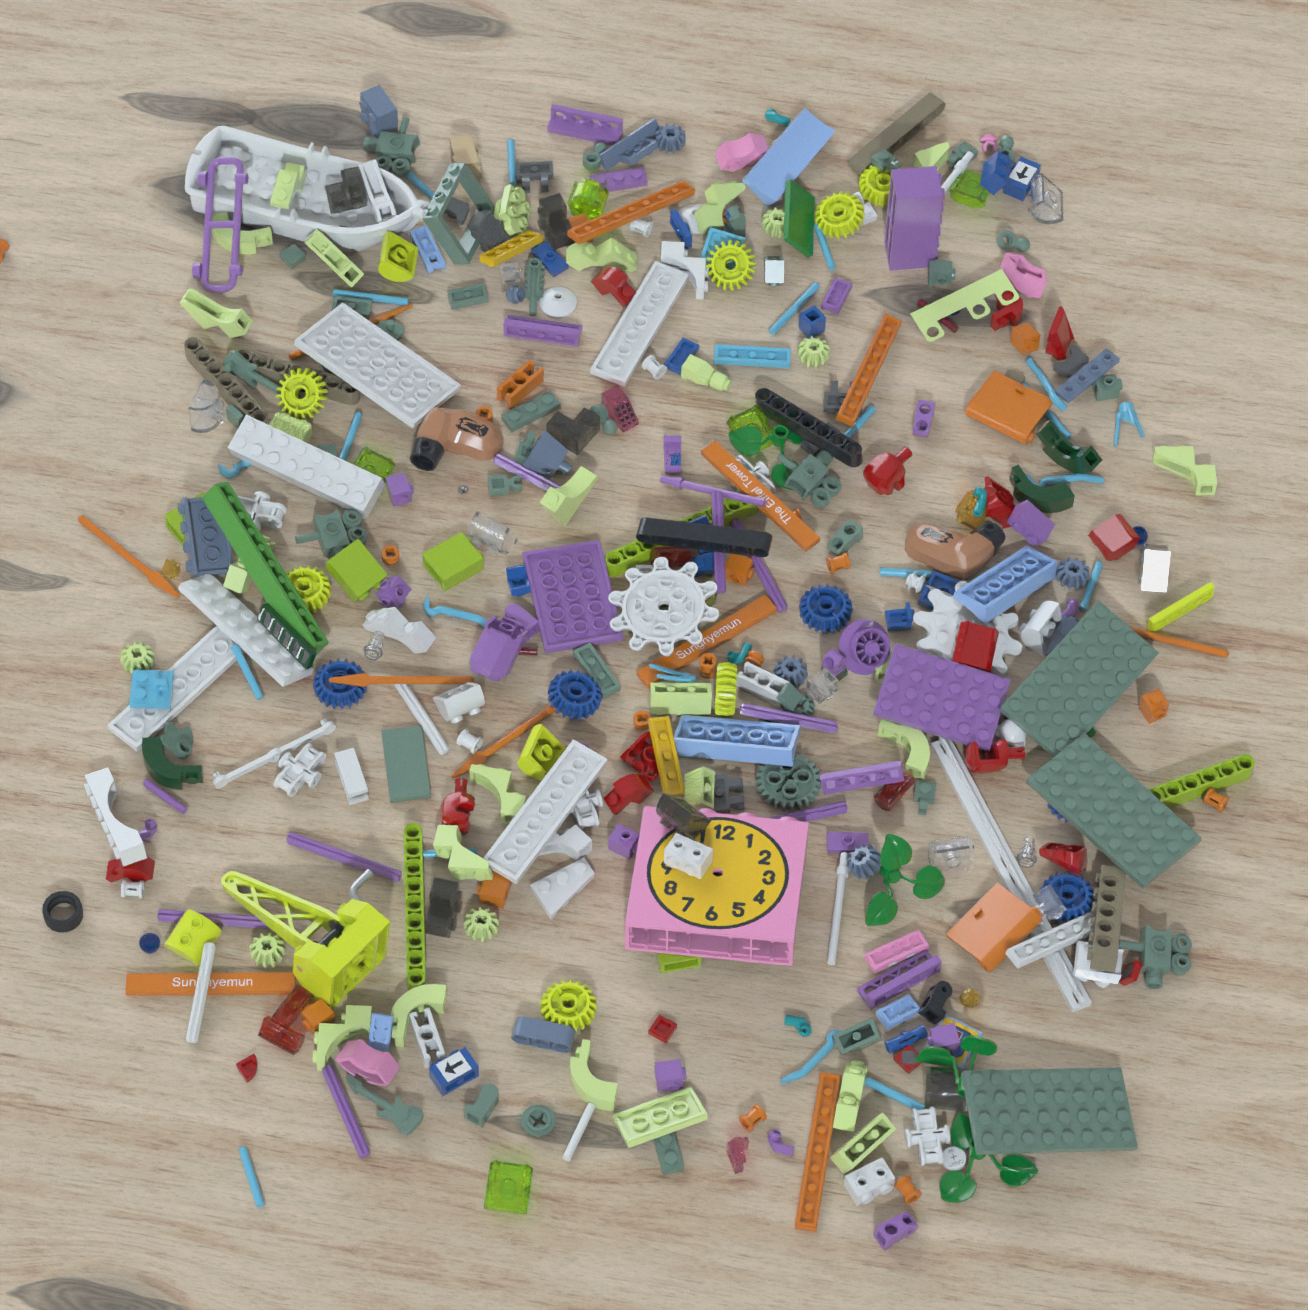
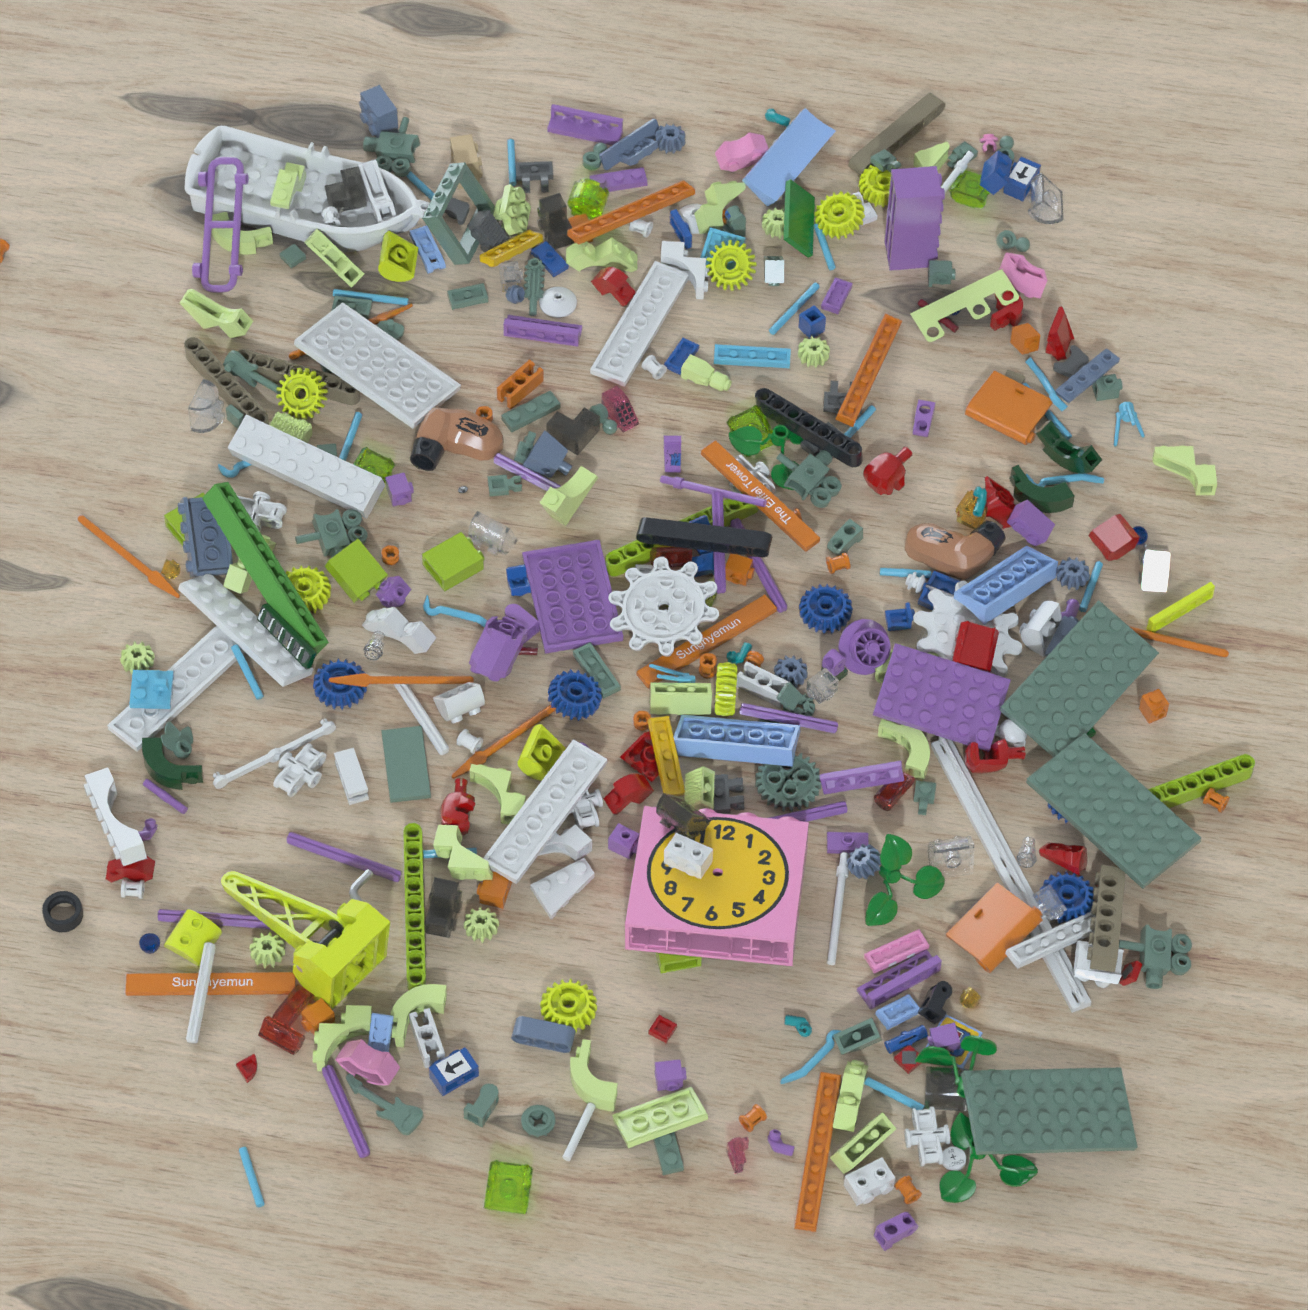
none -> white bush [322,207,341,227]

